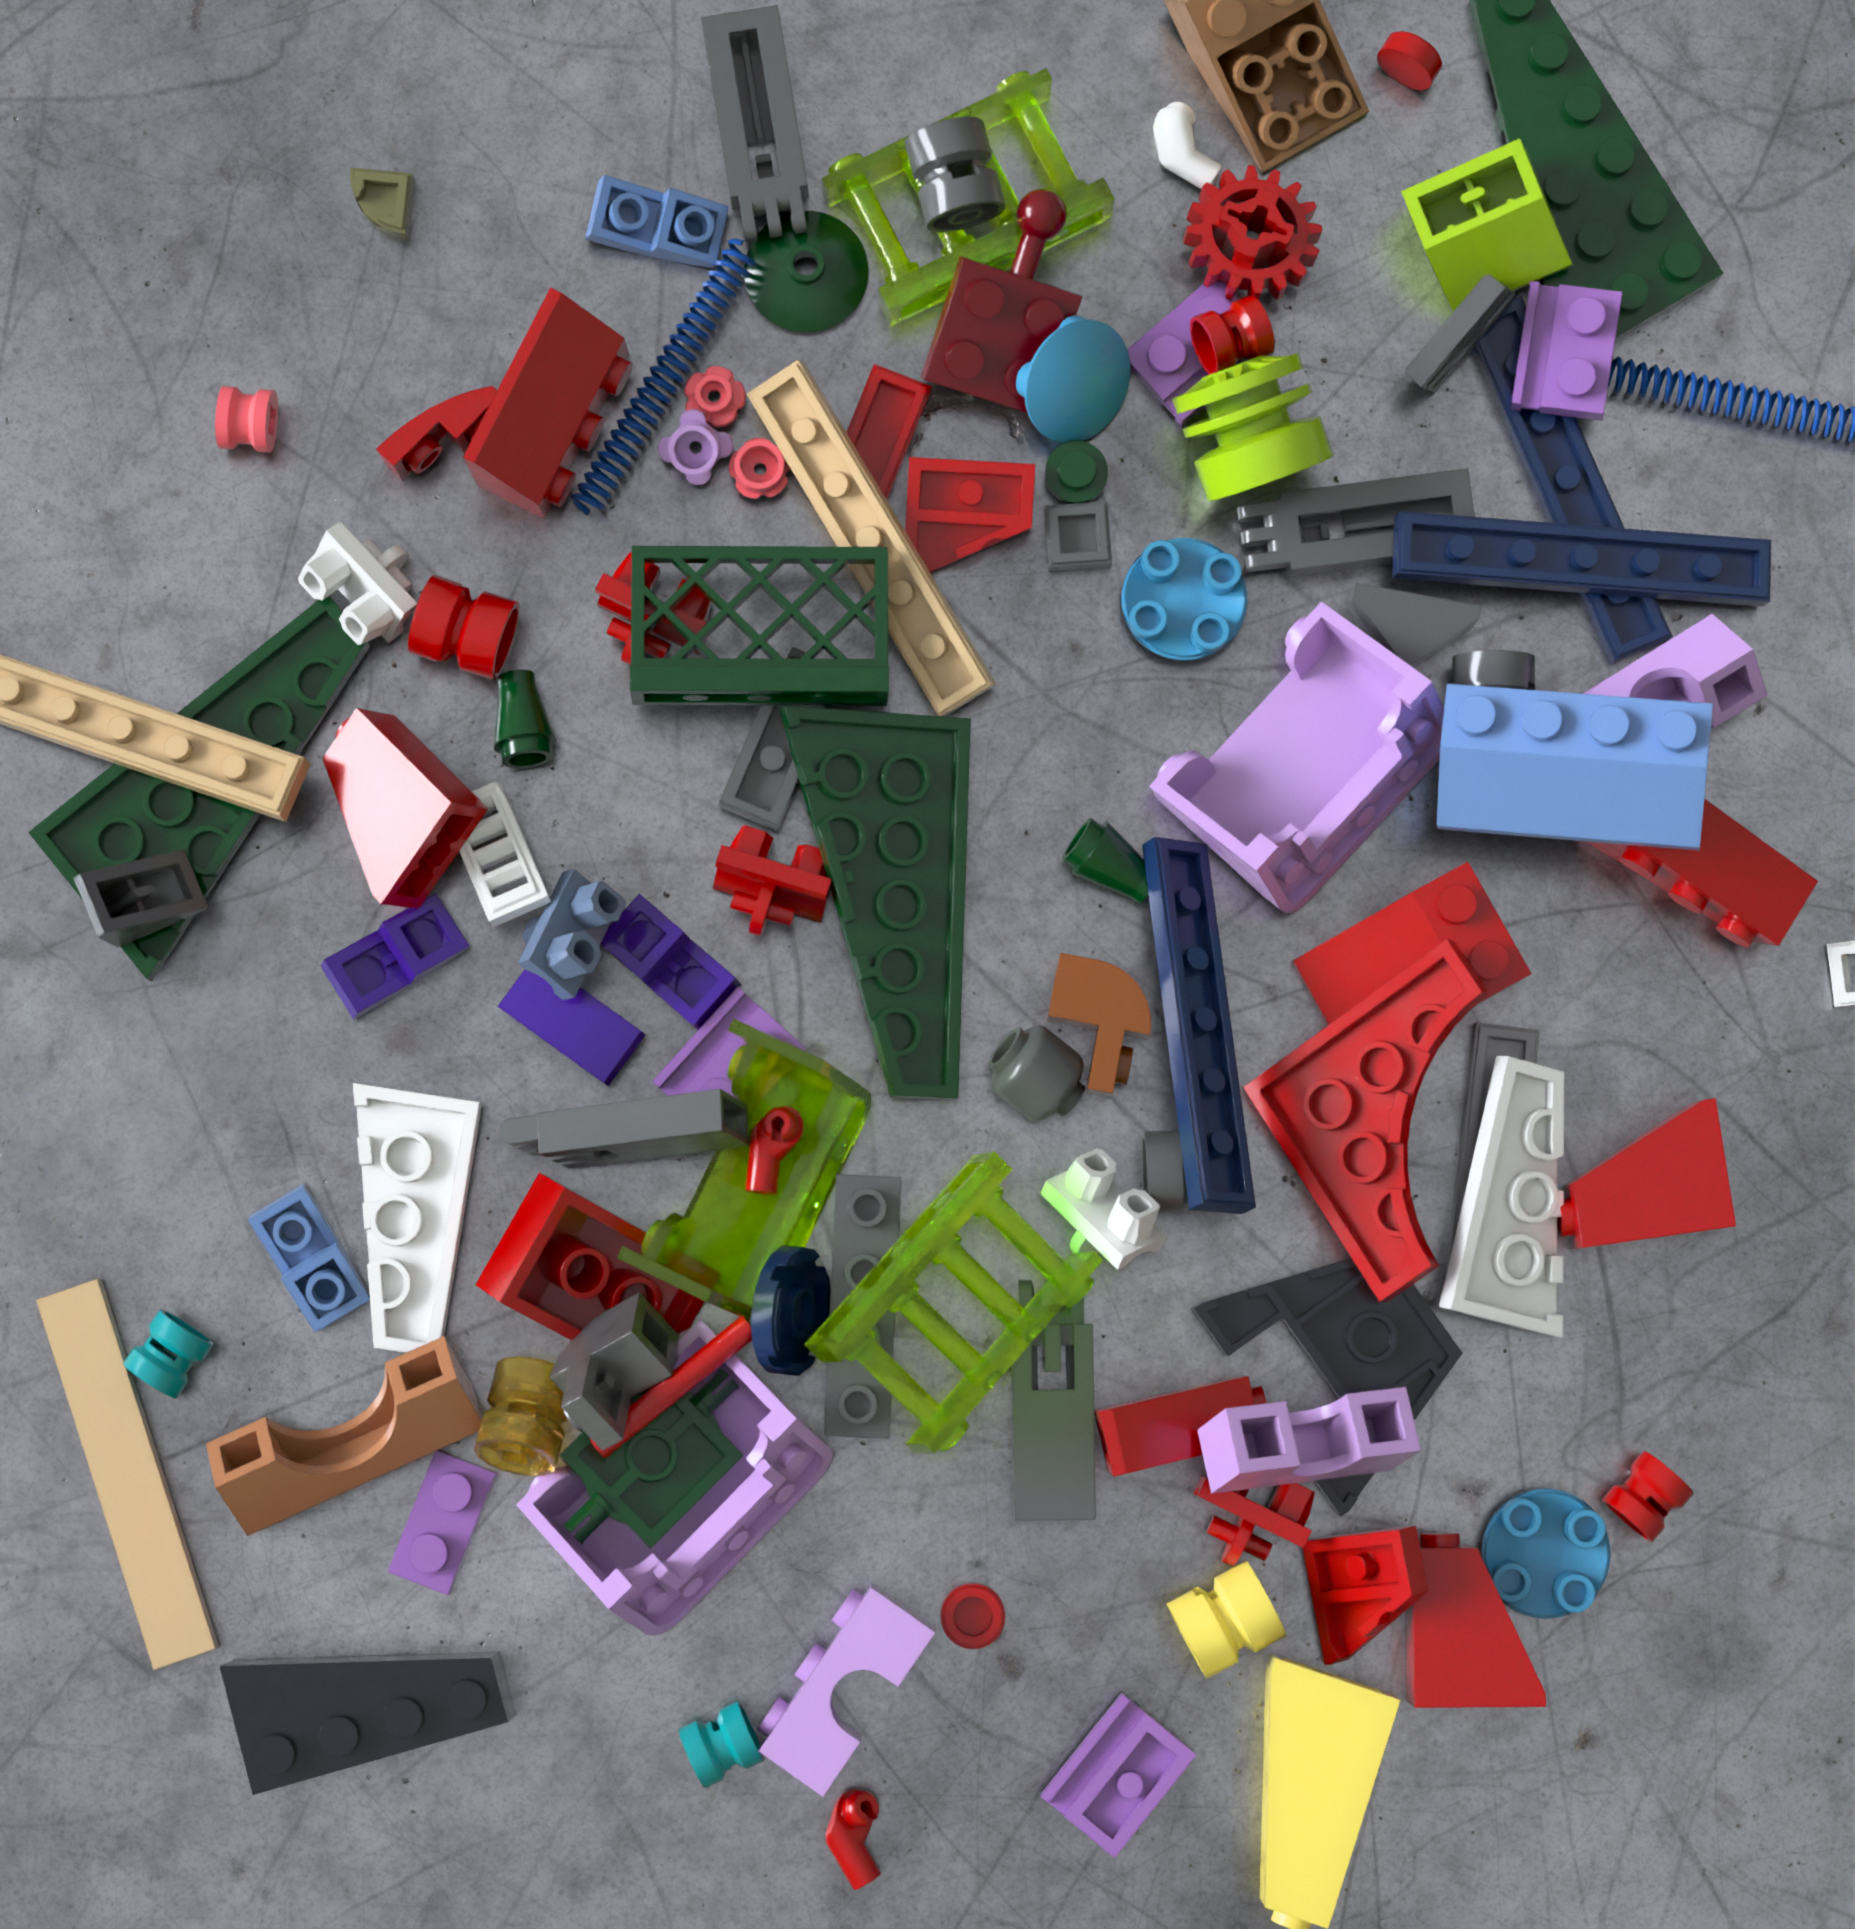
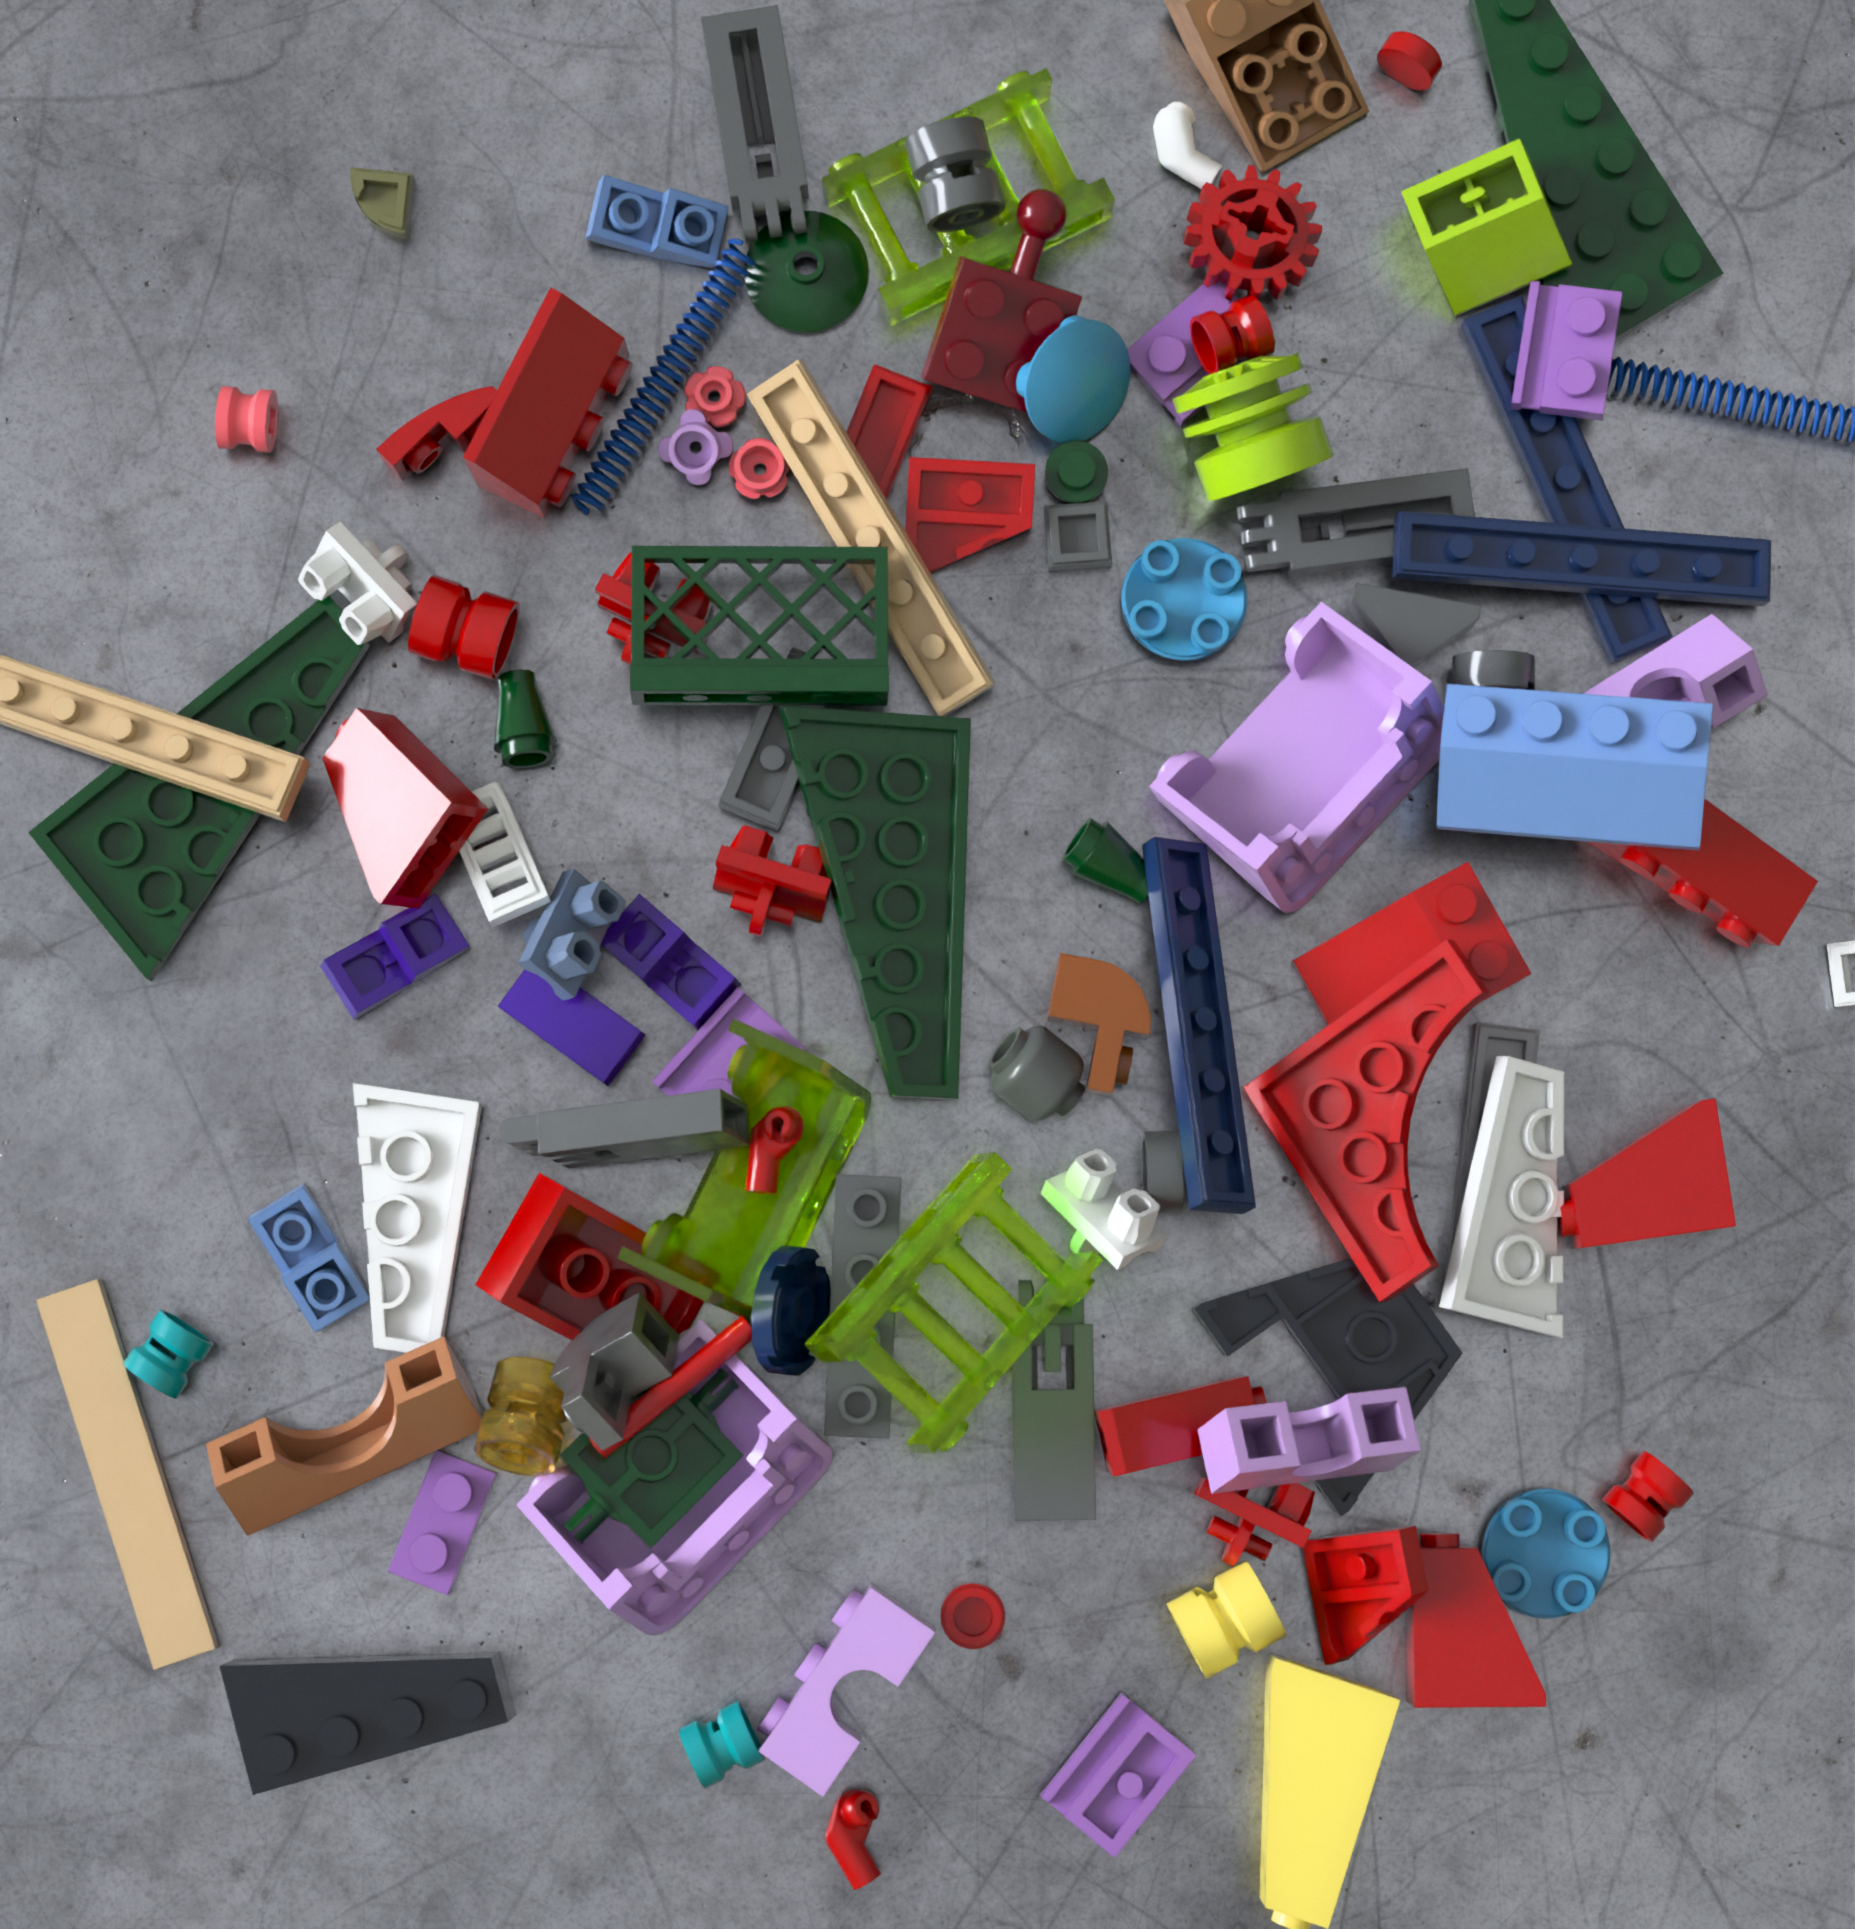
dark grey slope [74,849,208,947] -> none
dark grey tile [1405,274,1518,393] -> none

